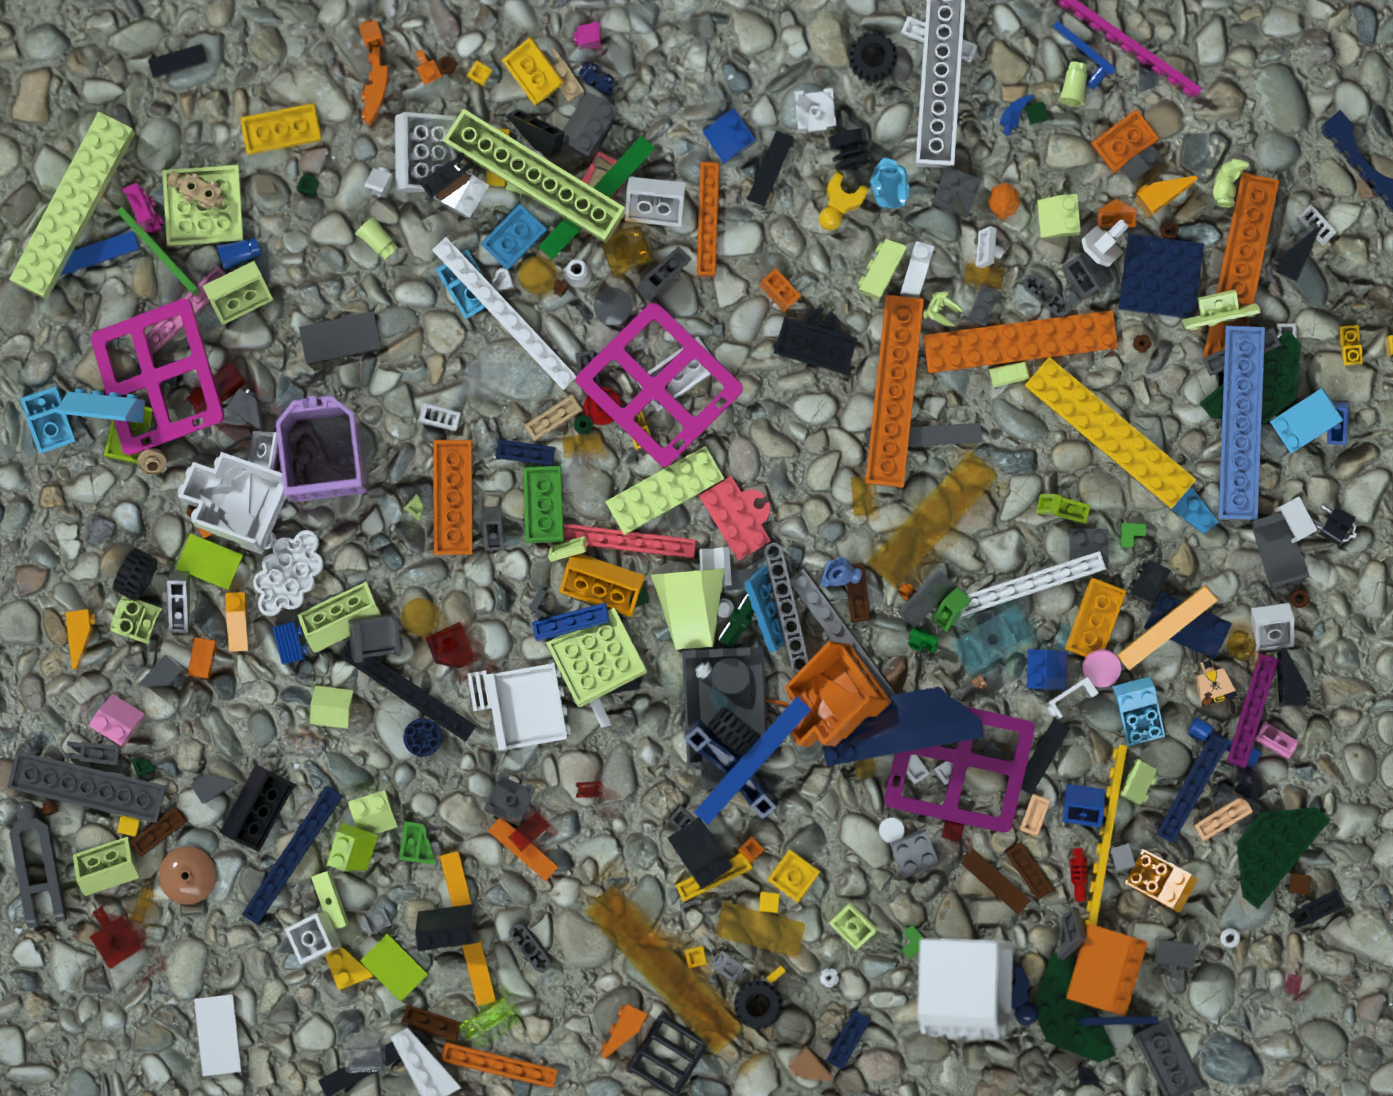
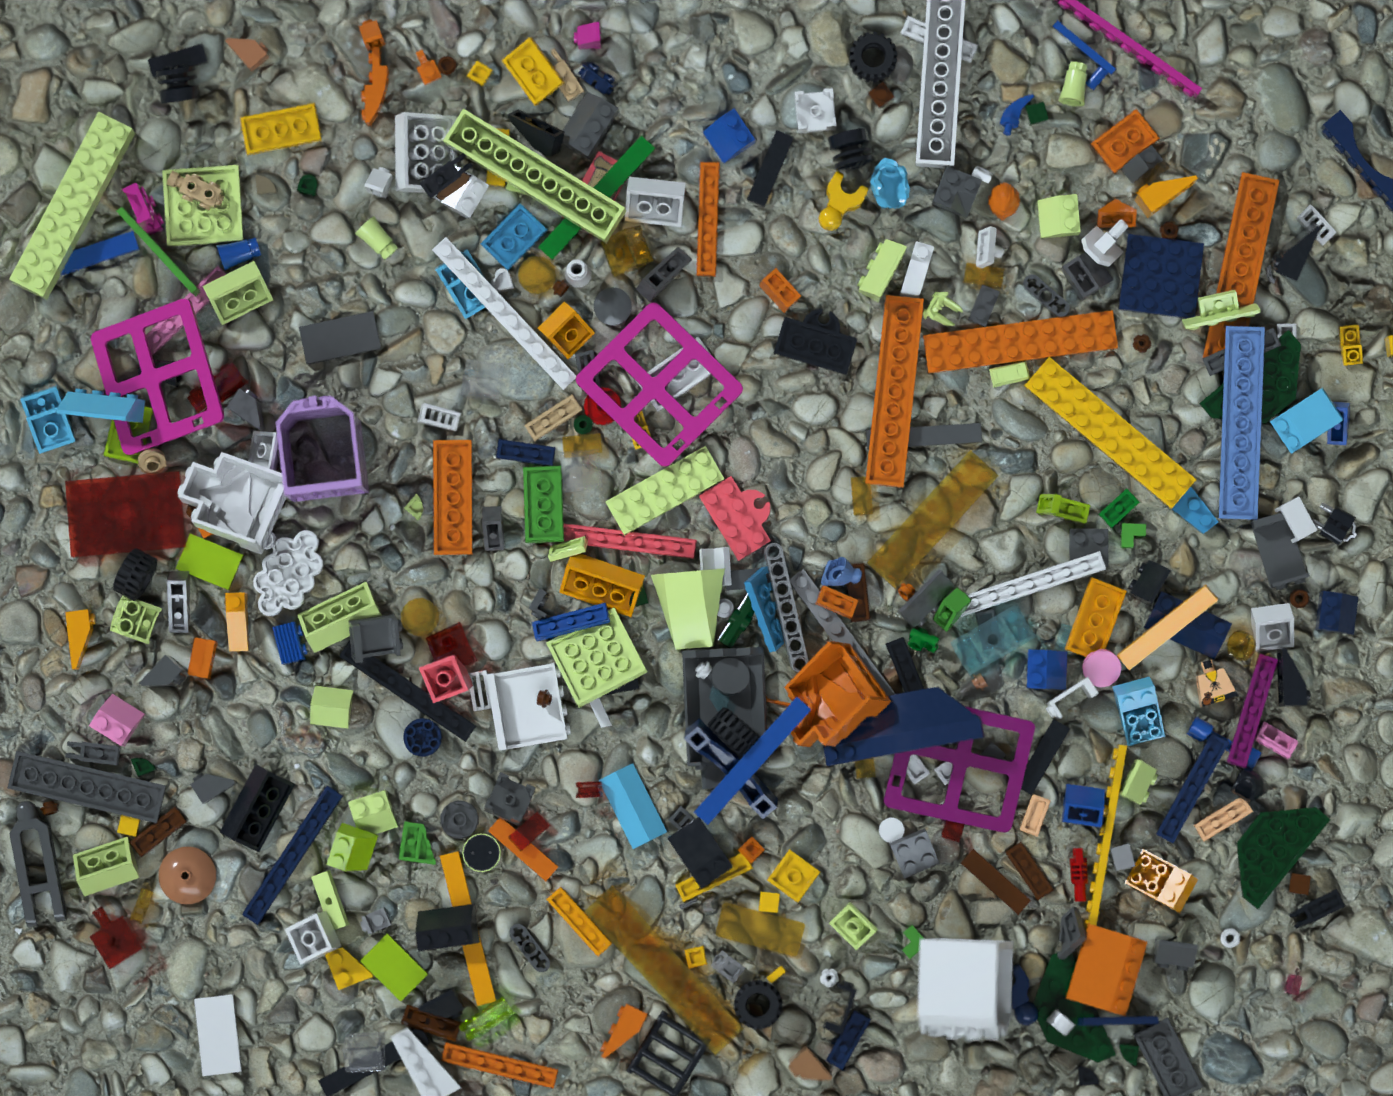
yellowish green animal [1213,159,1250,207] -> none
none -> clear red plate [65,471,186,558]
none -> black wheel [156,64,200,104]
none -> nougat slope [225,38,269,72]
none -> black slope [418,988,465,1019]
none -> coral slope [419,654,473,703]
none -> dark grey tile [440,801,479,839]
none -> black tile [462,833,501,872]
none -> light orange slope [537,302,595,360]
none -> reddish brown plate [537,689,552,708]
none -> light orange tile [546,886,612,956]
none -> medium azure slope [599,763,667,849]
none -> orange plate [815,585,858,619]
none -> black panel [823,980,857,1035]
none -> reddish brown plate [868,82,894,109]
none -> black tile [885,637,924,693]
none -> white tile [971,166,993,184]
none -> white piece [1046,1009,1075,1037]
none -> green plate [1098,489,1140,528]
none -> dark green tile [1119,1043,1139,1066]
none -> dark blue slope [1315,591,1358,635]

